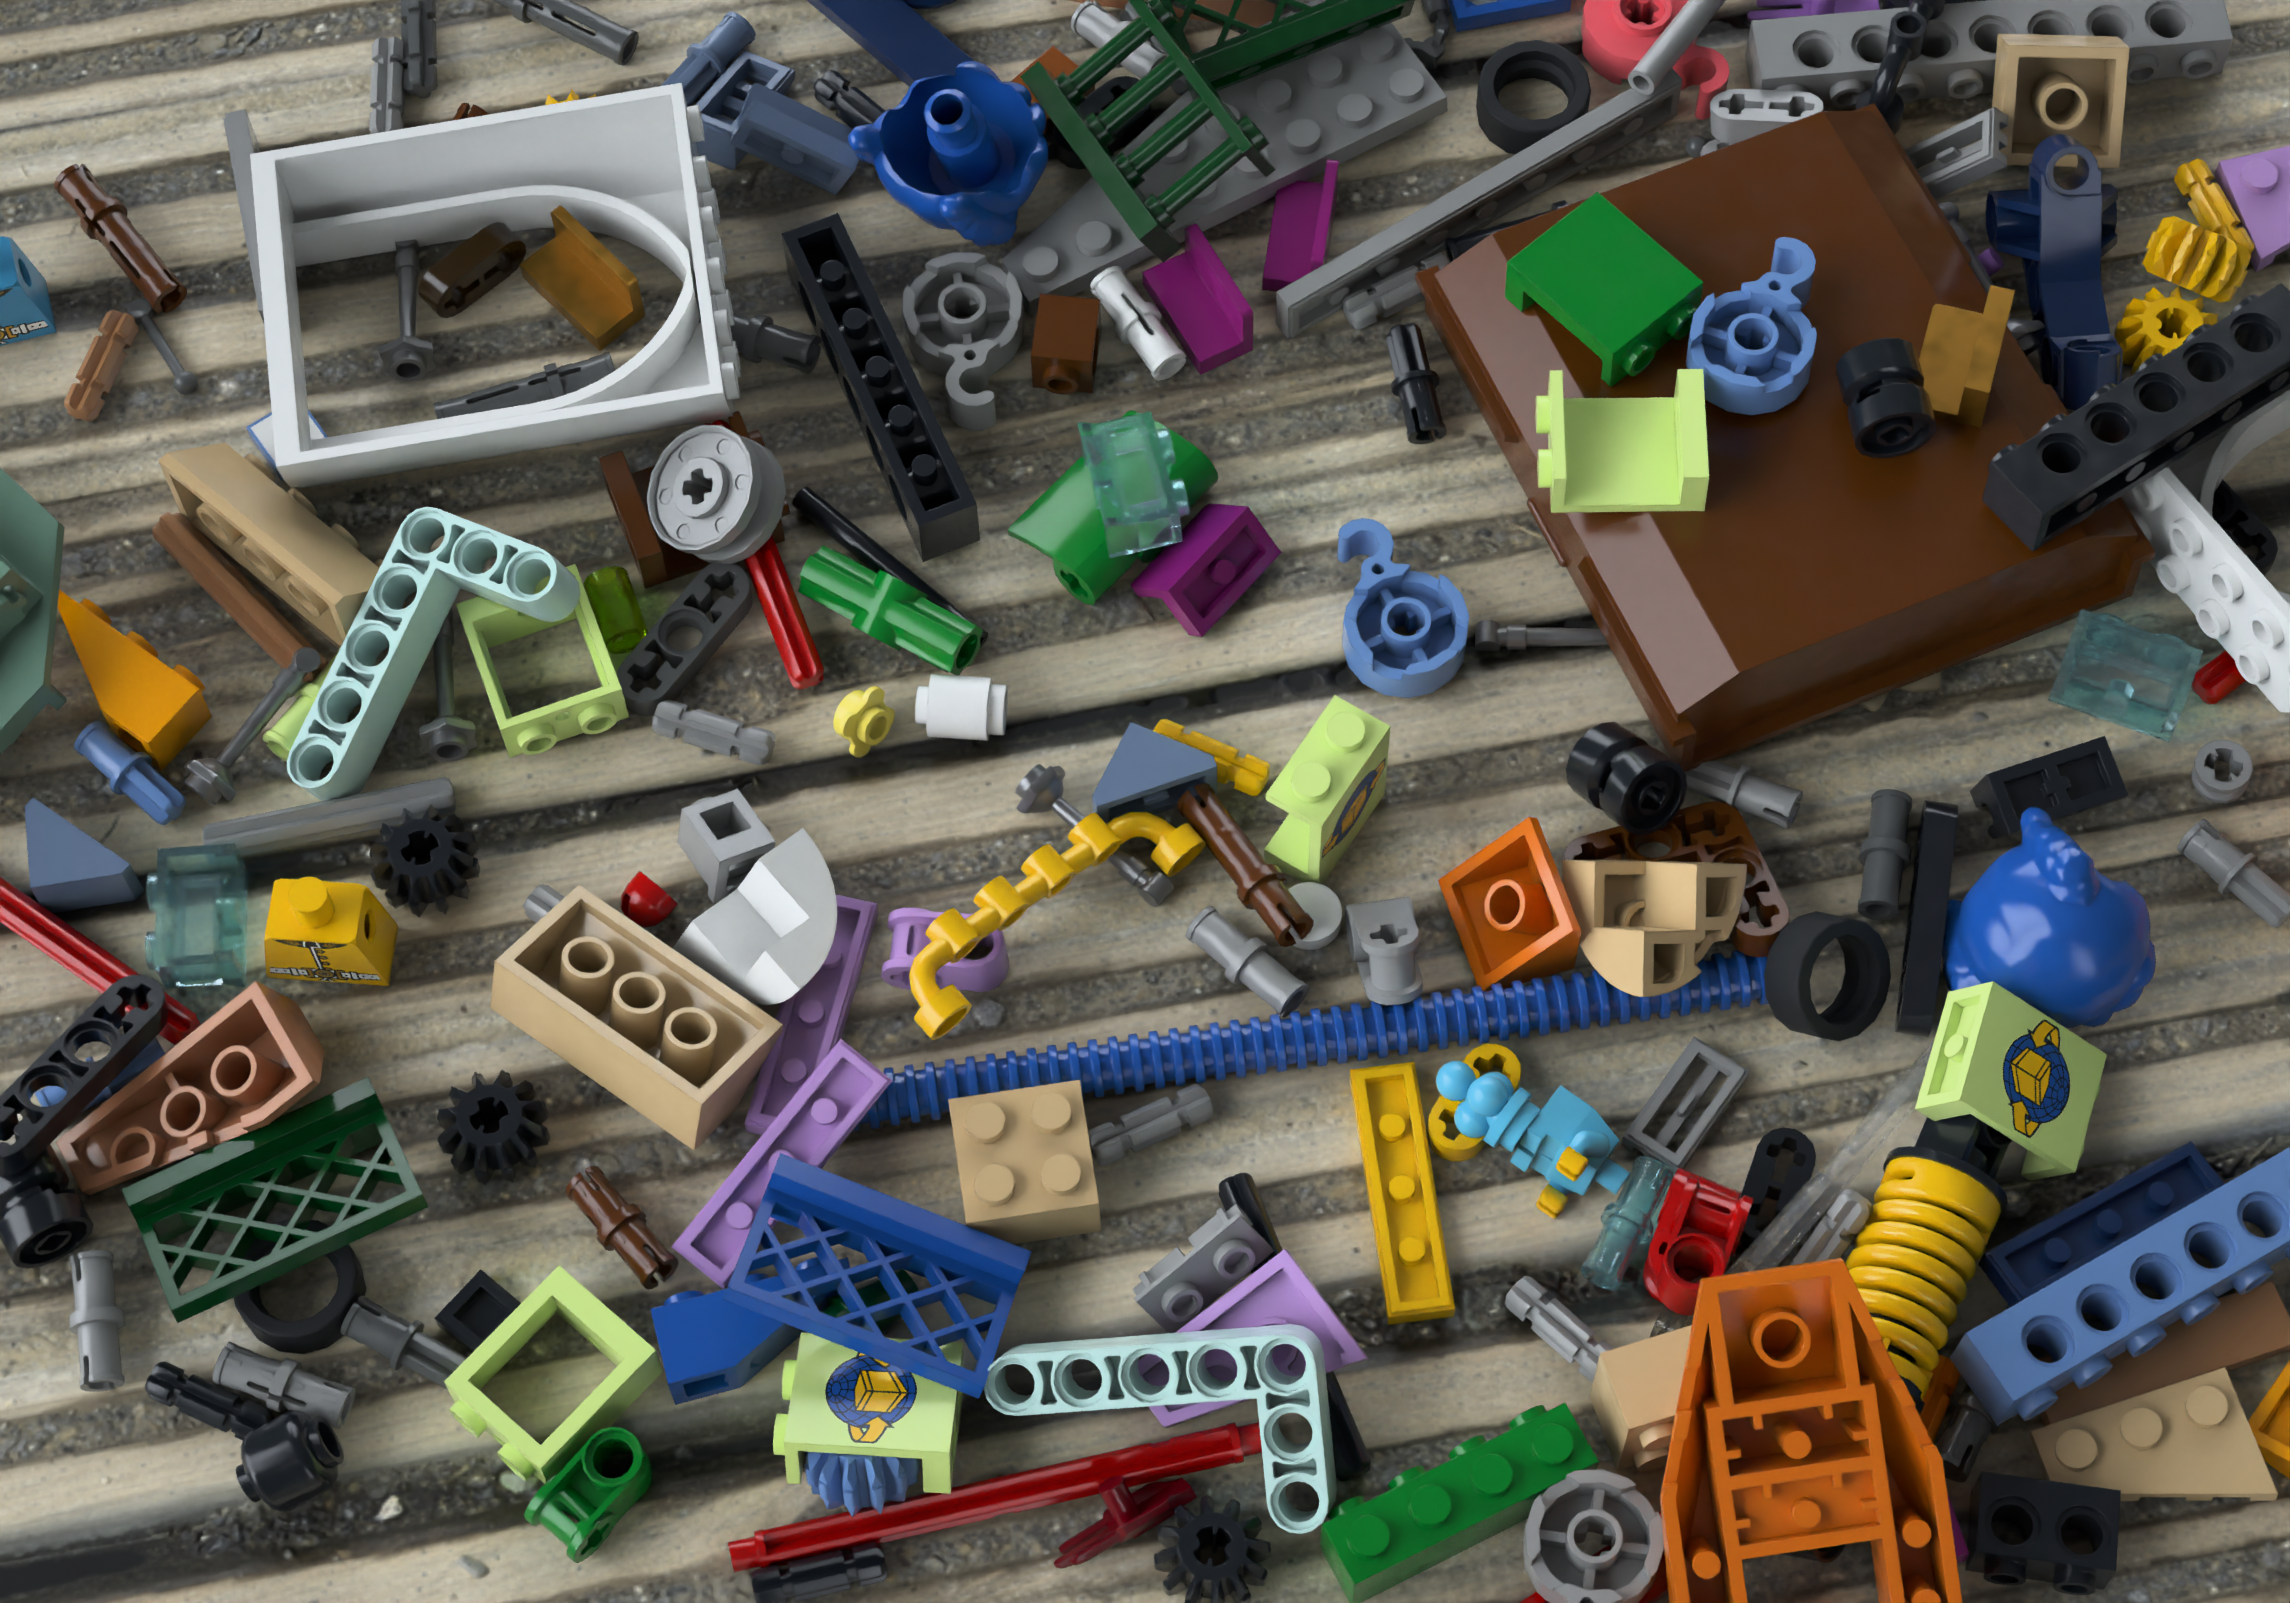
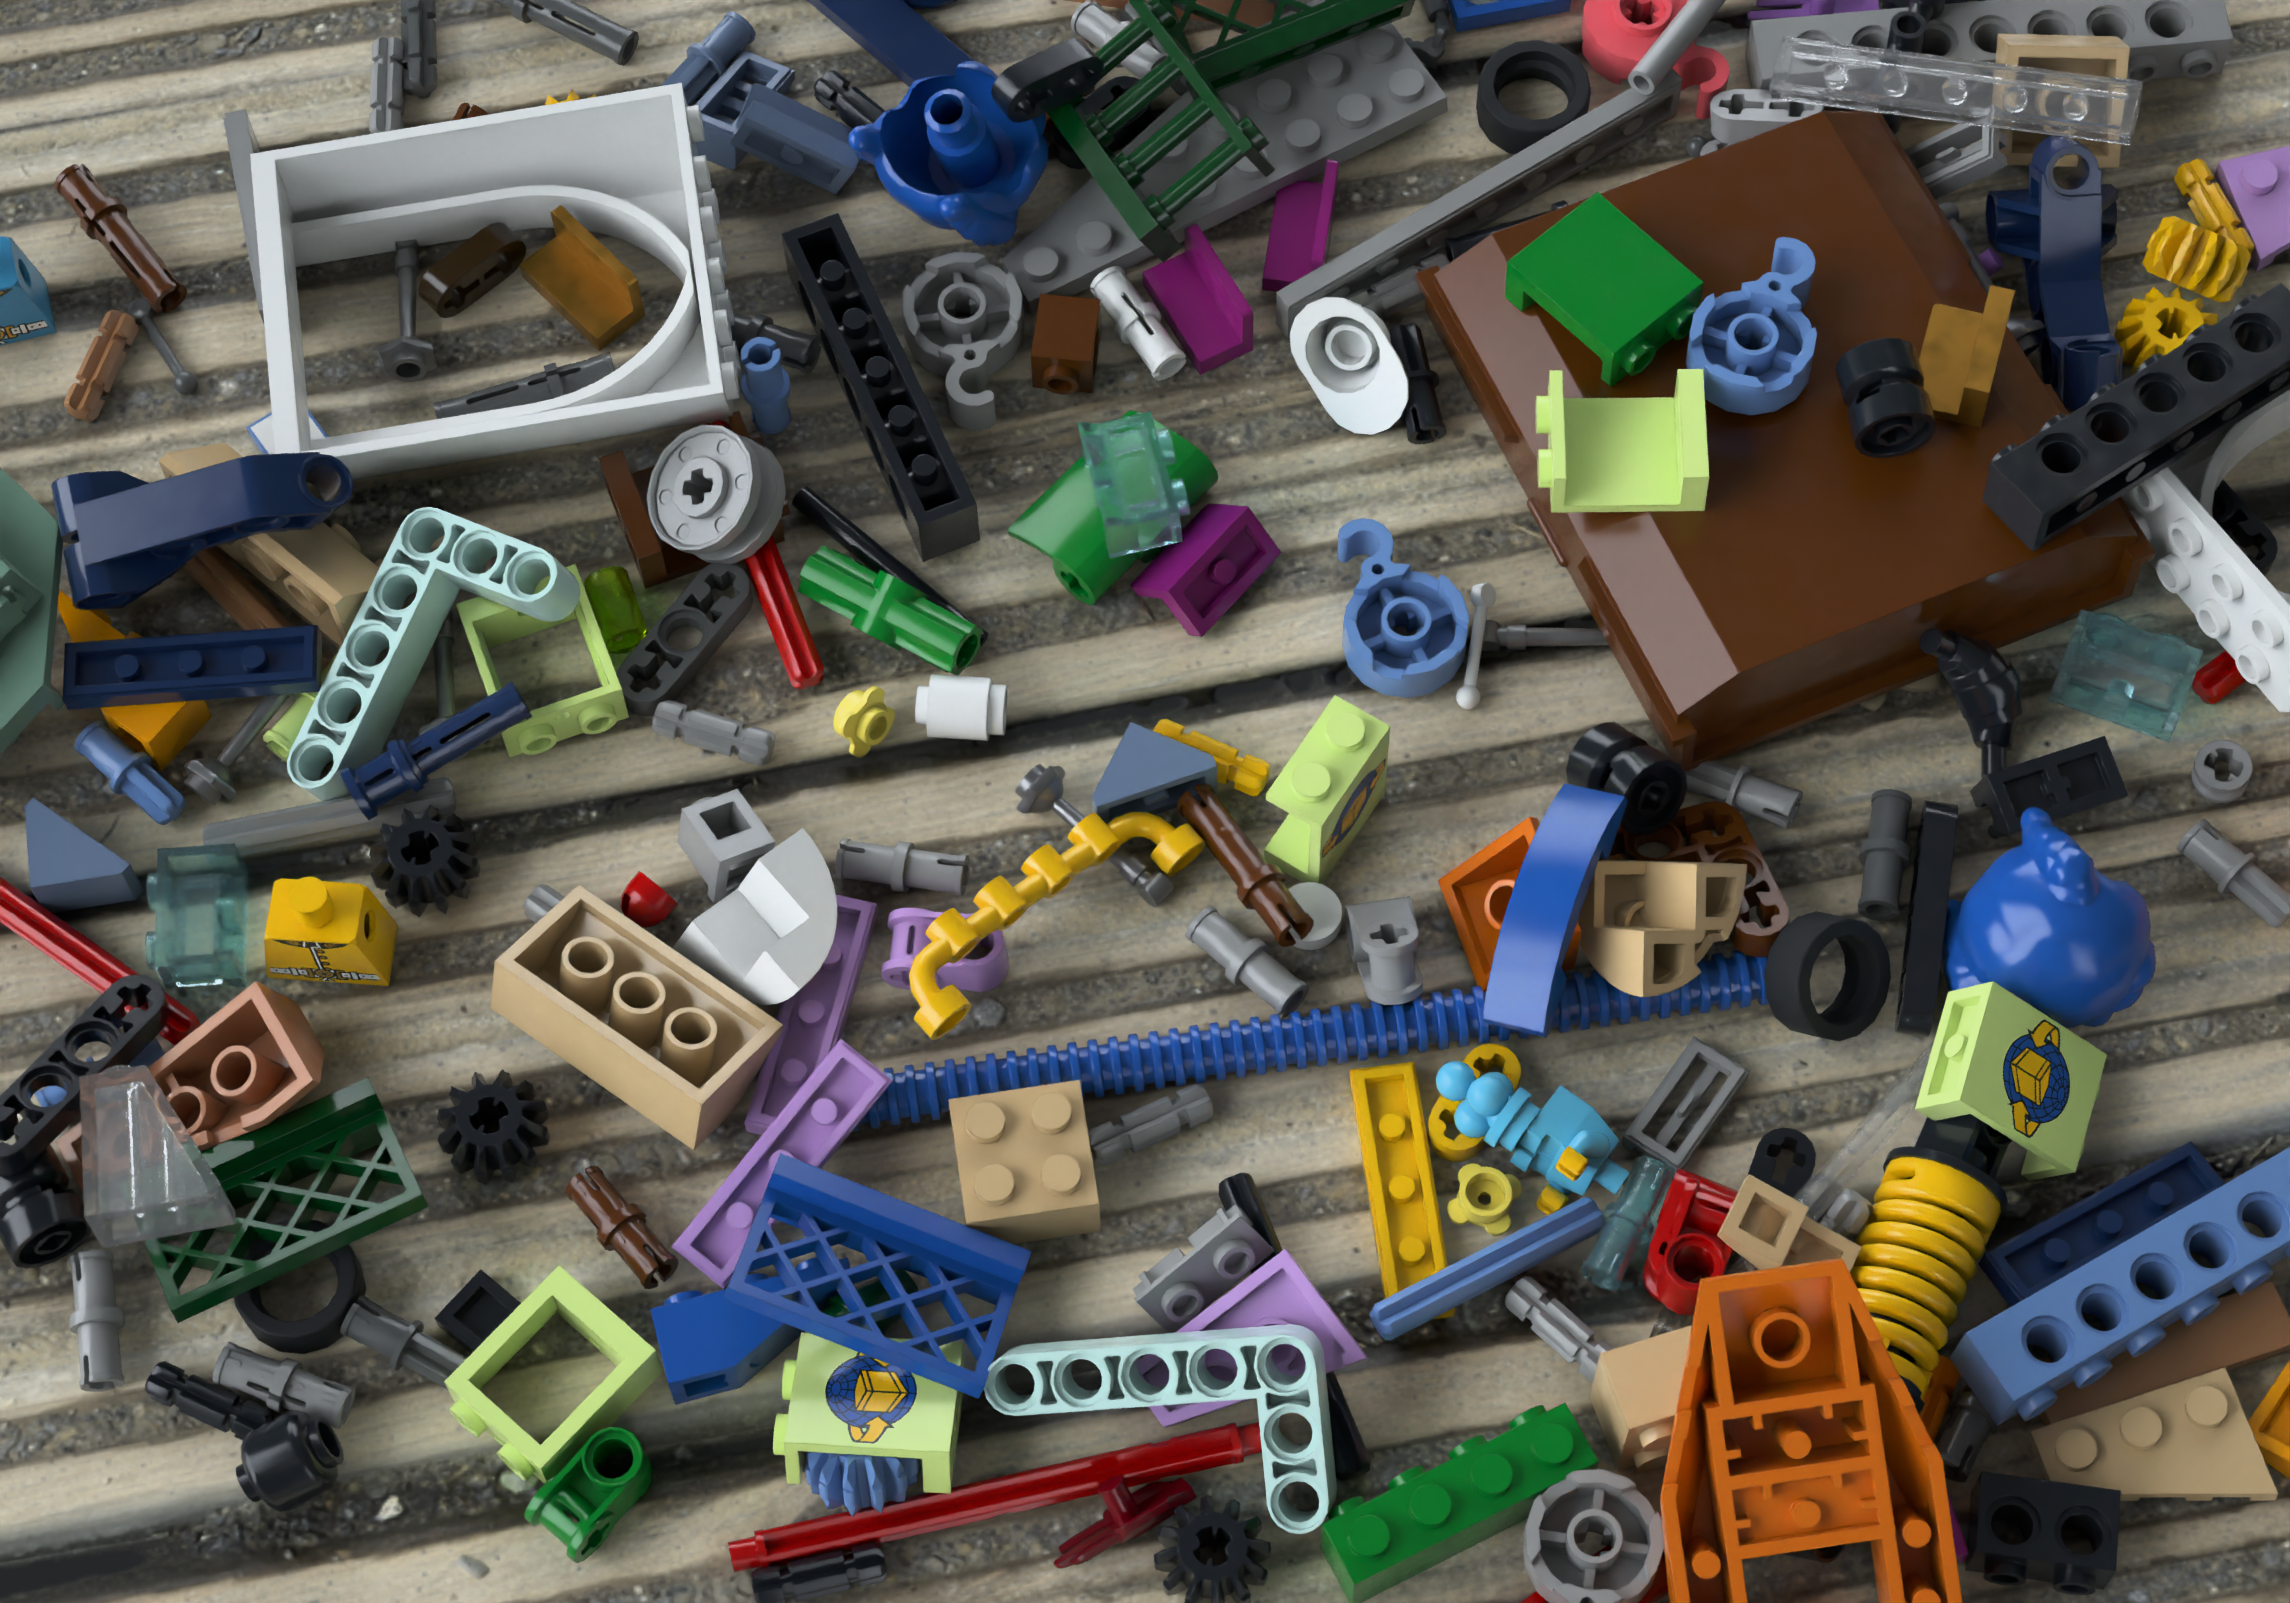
none -> dark blue connector [51,452,353,610]
none -> dark blue tile [62,625,322,710]
none -> clear slope [79,1065,236,1248]
none -> dark blue pin [340,681,532,820]
none -> medium blue pin [740,337,791,434]
none -> light grey pin [835,838,970,896]
none -> black beam [991,38,1104,123]
none -> white piece [1290,297,1409,435]
none -> medium blue axle [1369,1197,1605,1340]
none -> light yellow plate [1447,1163,1522,1236]
none -> white hinge [1456,583,1496,710]
none -> slope [1482,783,1628,1038]
none -> tan slope [1717,1174,1862,1272]
none -> clear tile [1769,36,2143,145]
none -> black piece [1920,628,2022,778]

